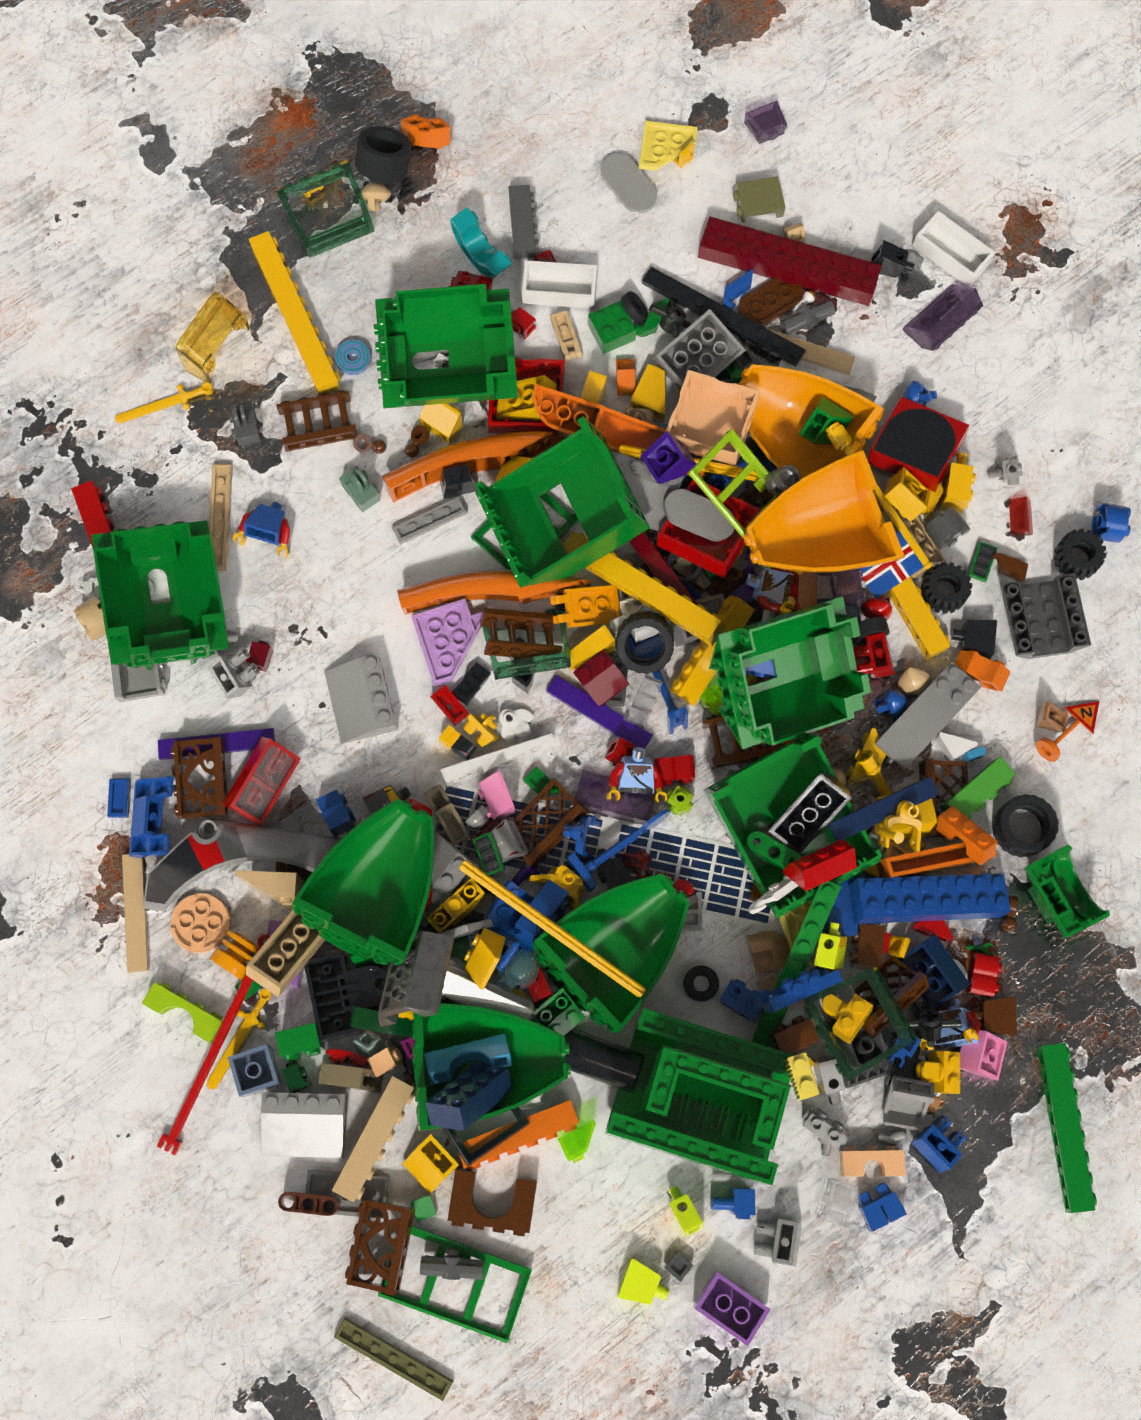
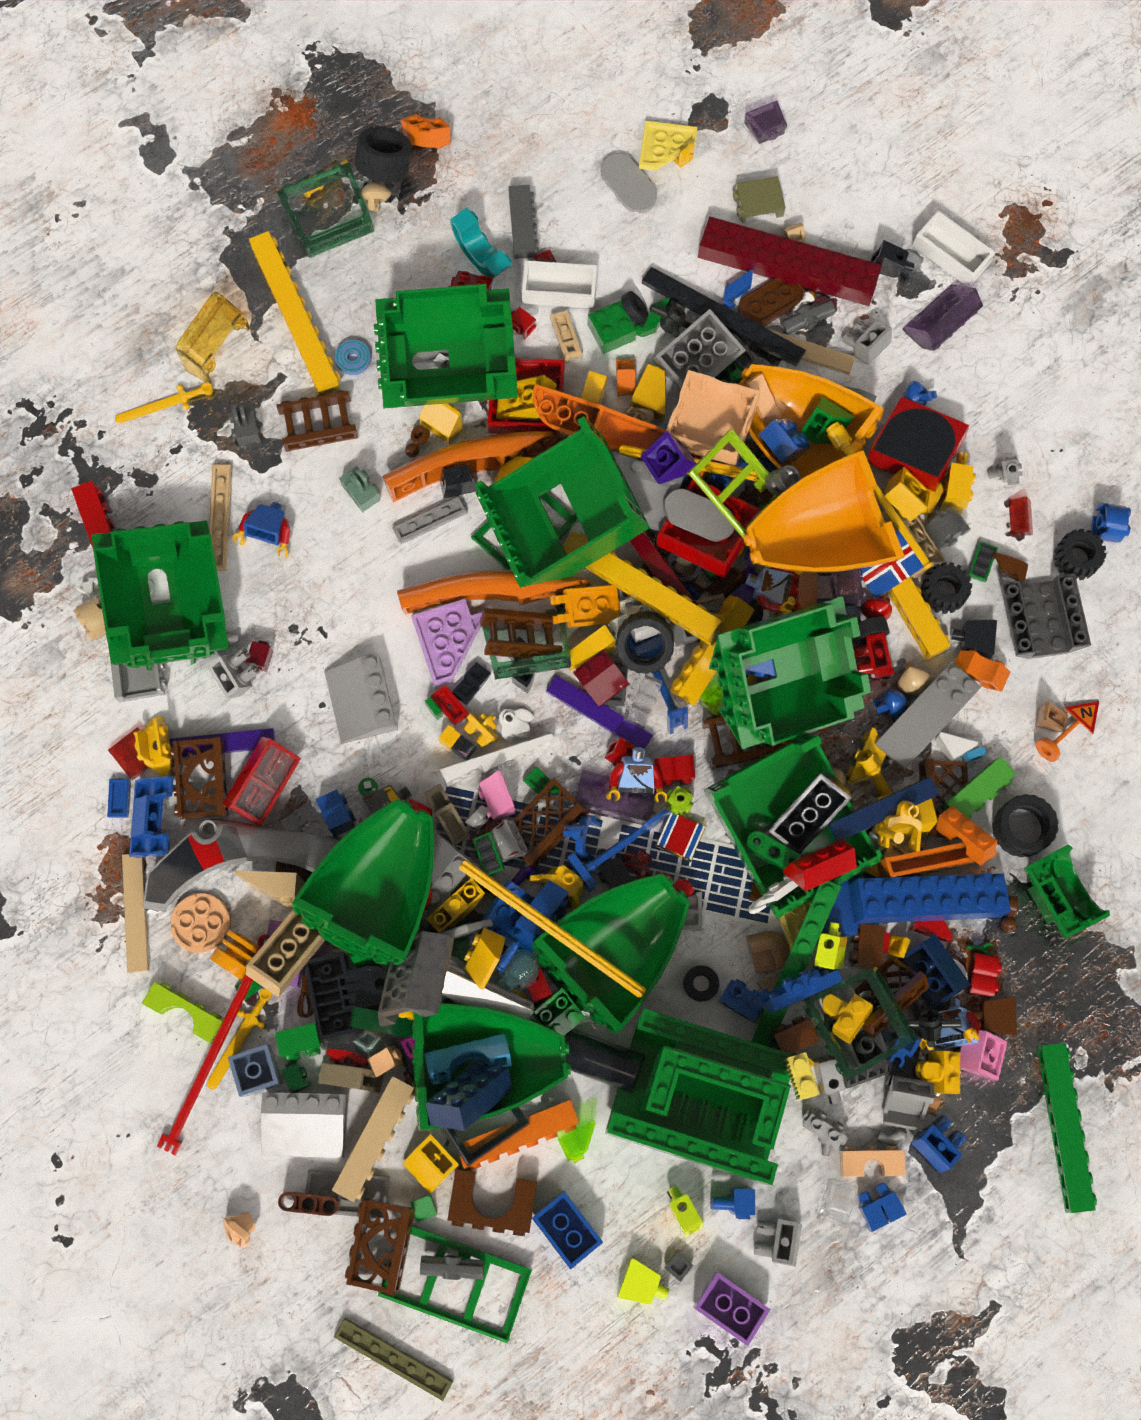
reddish brown plate [353,434,387,454] -> none
none -> clear red wing [108,727,148,781]
none -> yellow piece [133,715,172,776]
none -> light nougat piece [223,1211,255,1249]
none -> reddish brown piece [297,975,313,1018]
none -> green tile [358,778,378,797]
none -> green tile [425,697,442,720]
none -> blue brick [532,1191,603,1270]
none -> tile [655,813,706,862]
none -> light nougat tile [745,374,782,428]
none -> blue brick [759,418,811,463]
none -> light grey brick [842,320,892,365]

